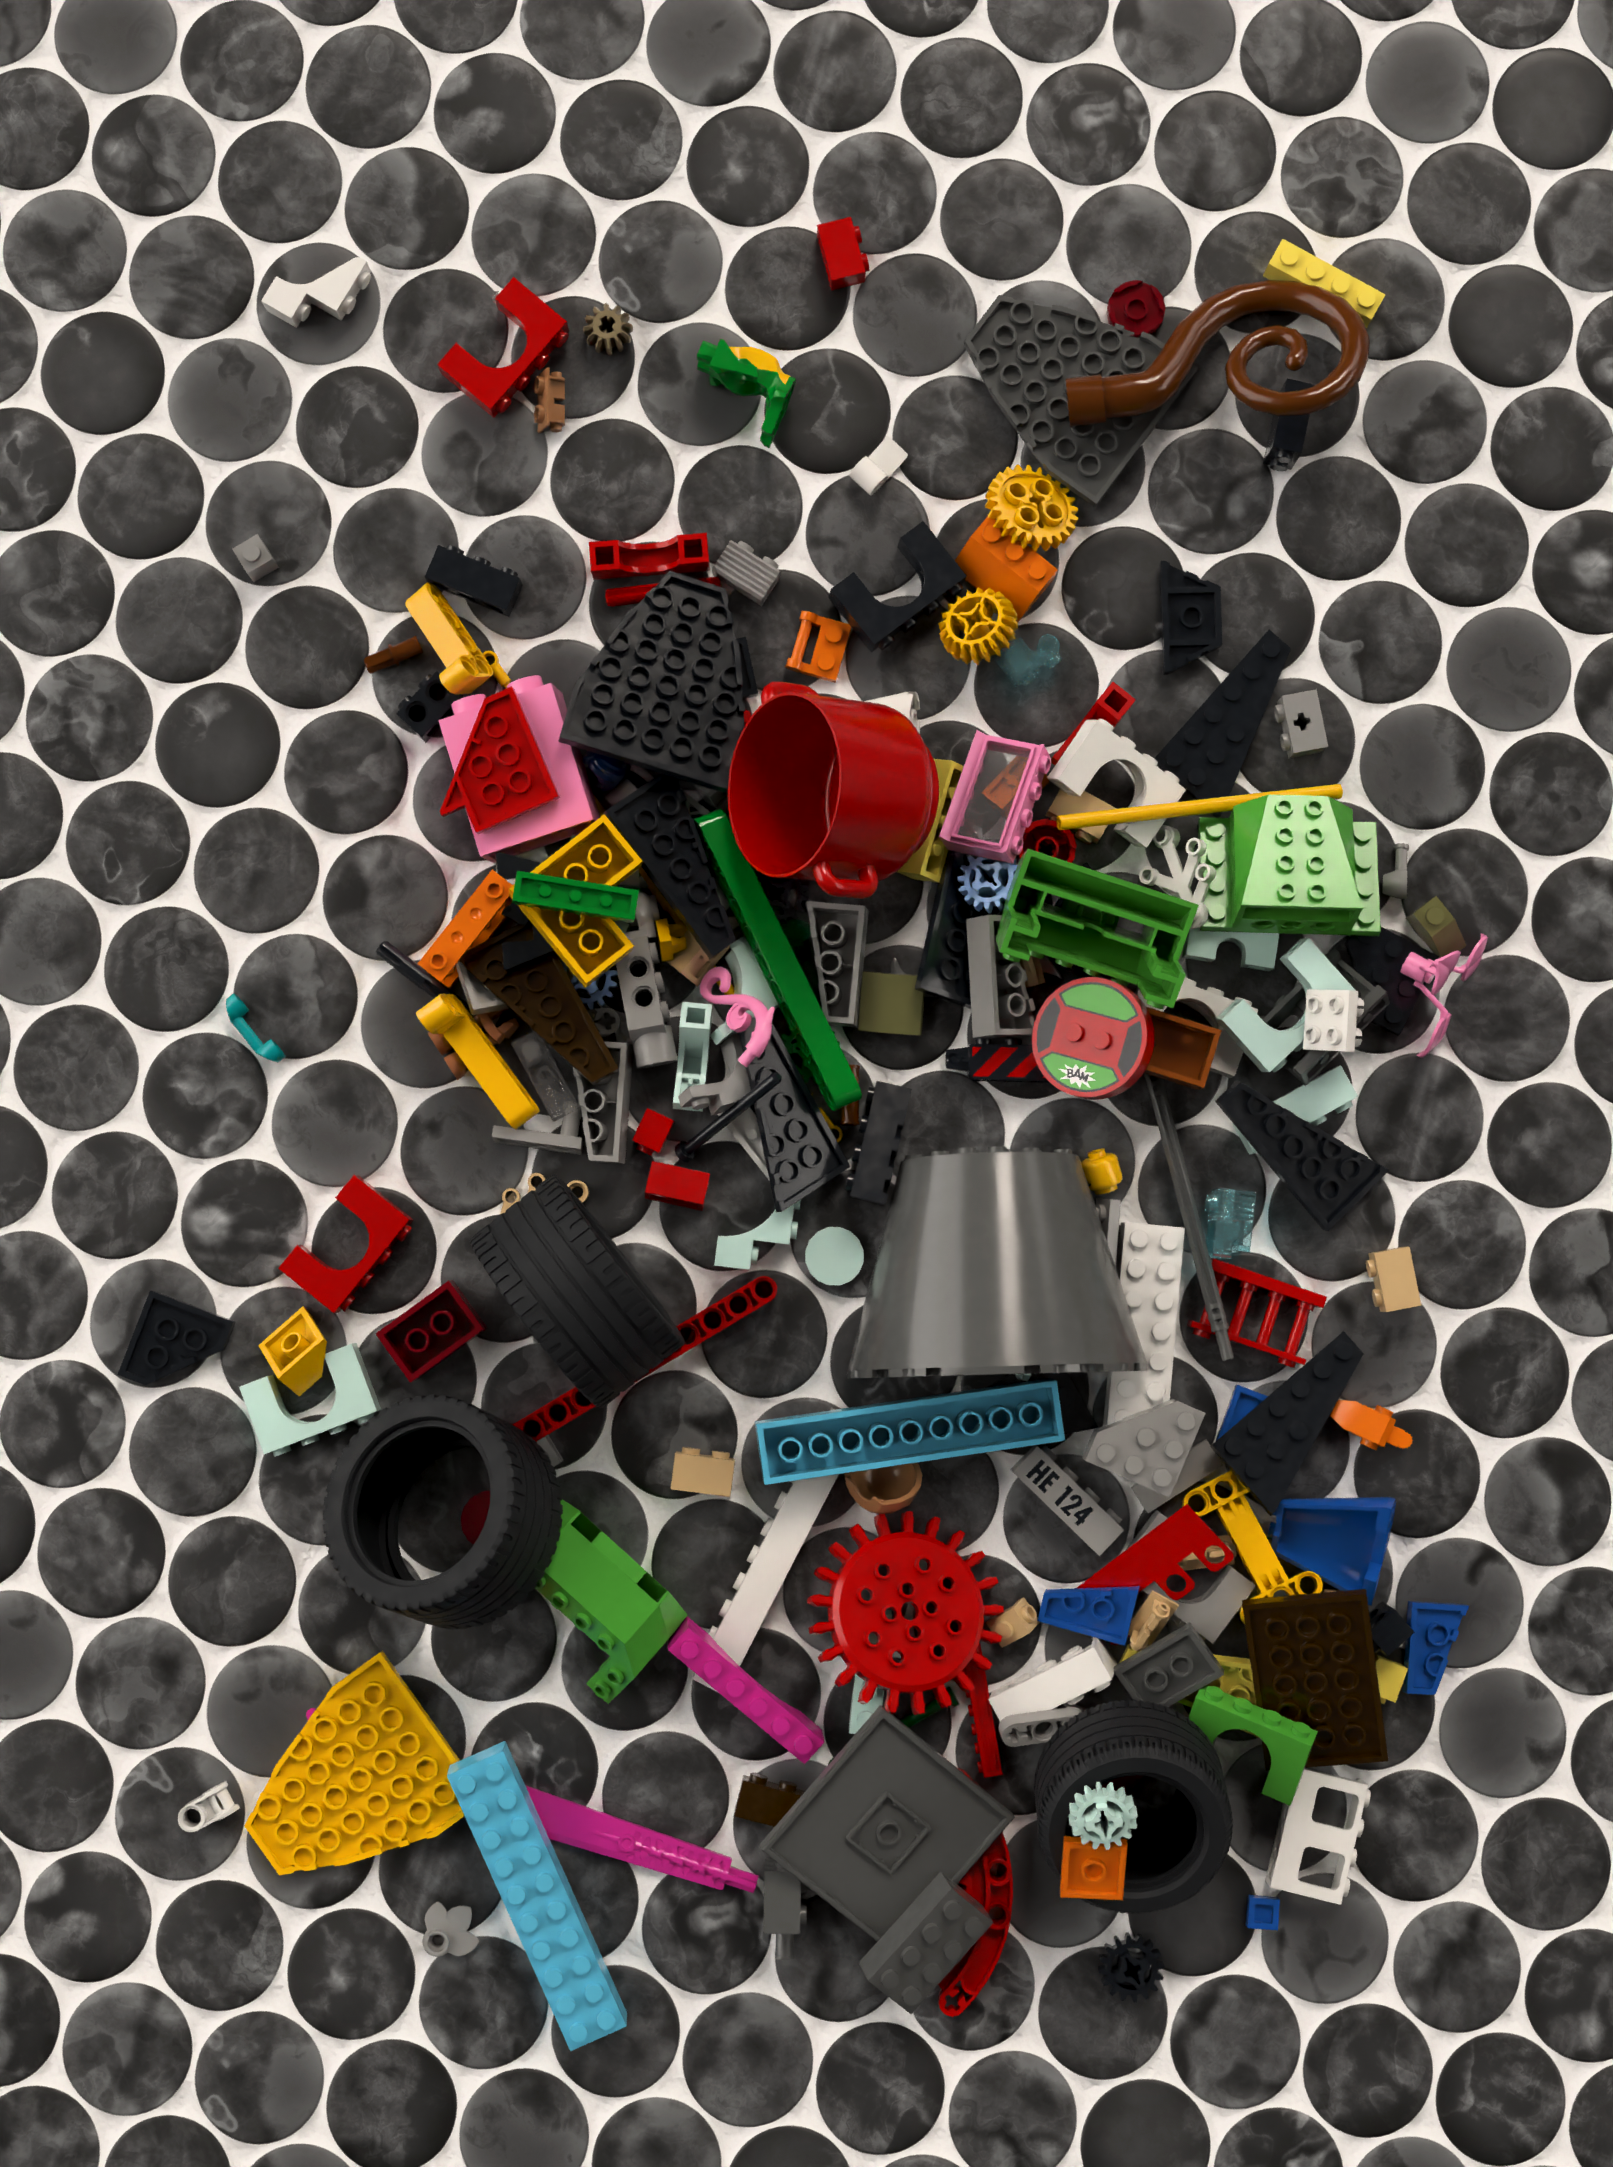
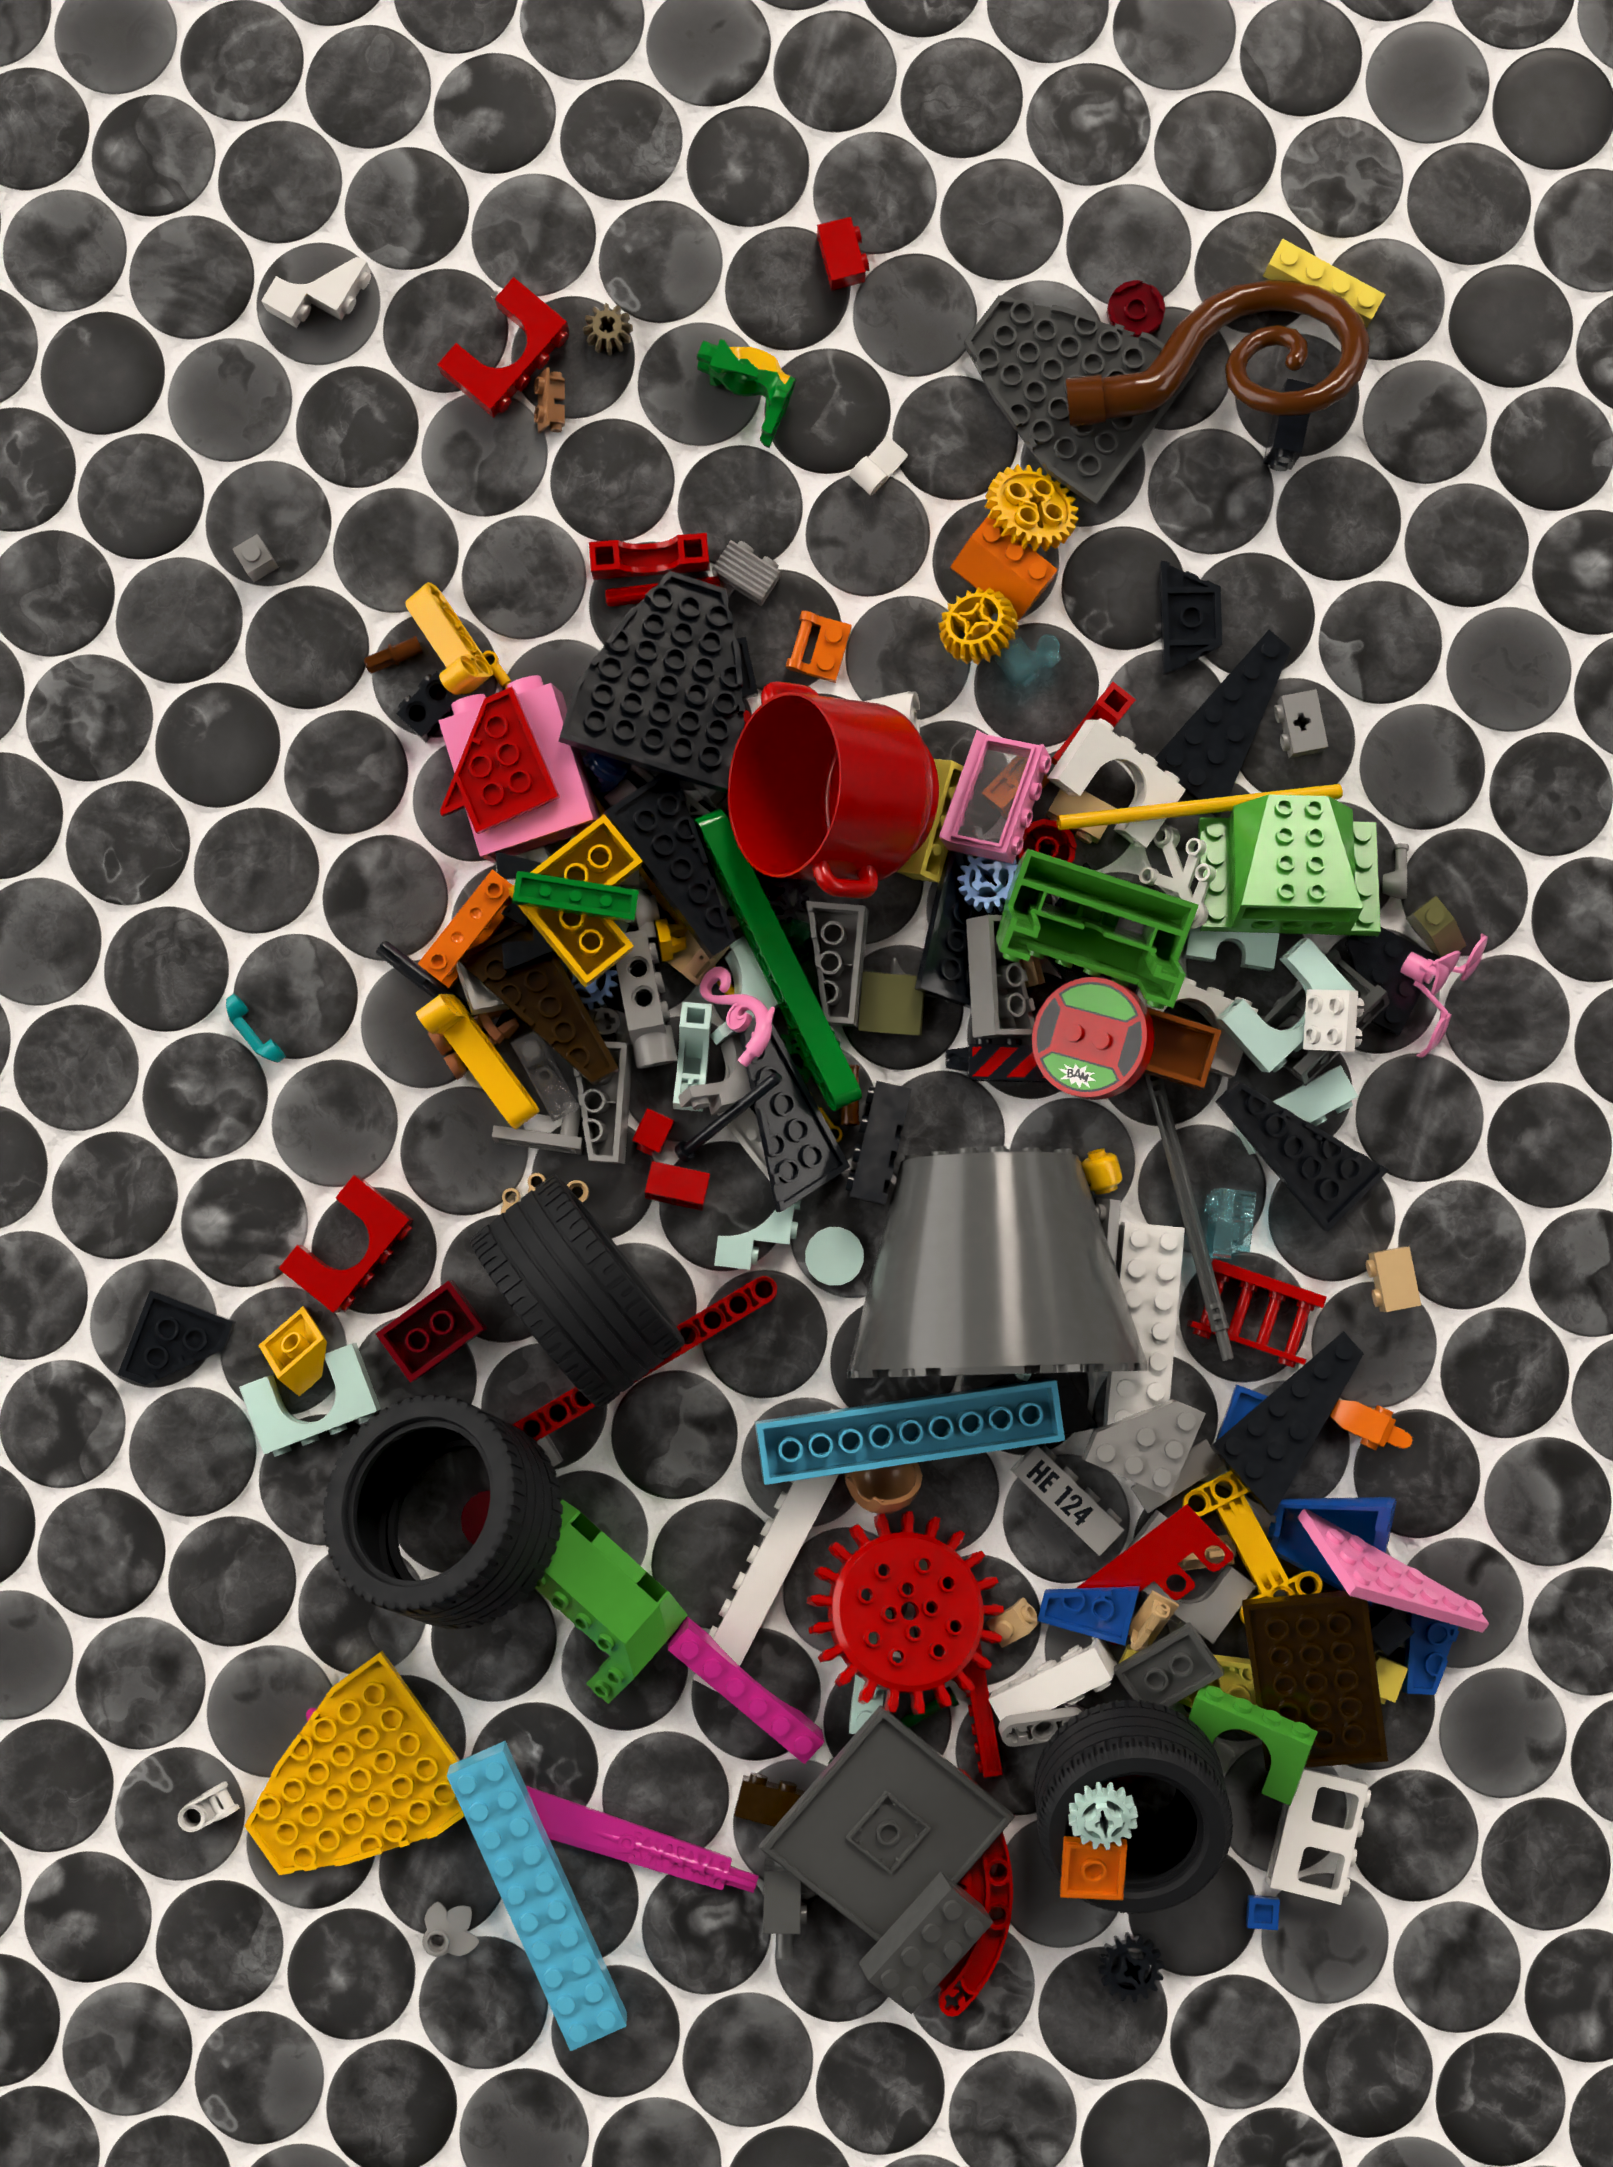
black brick [425,545,523,617] -> none
tan brick [671,1447,735,1497] -> none
black arch [828,521,967,653] -> none
none -> bright pink wing [1297,1509,1489,1633]

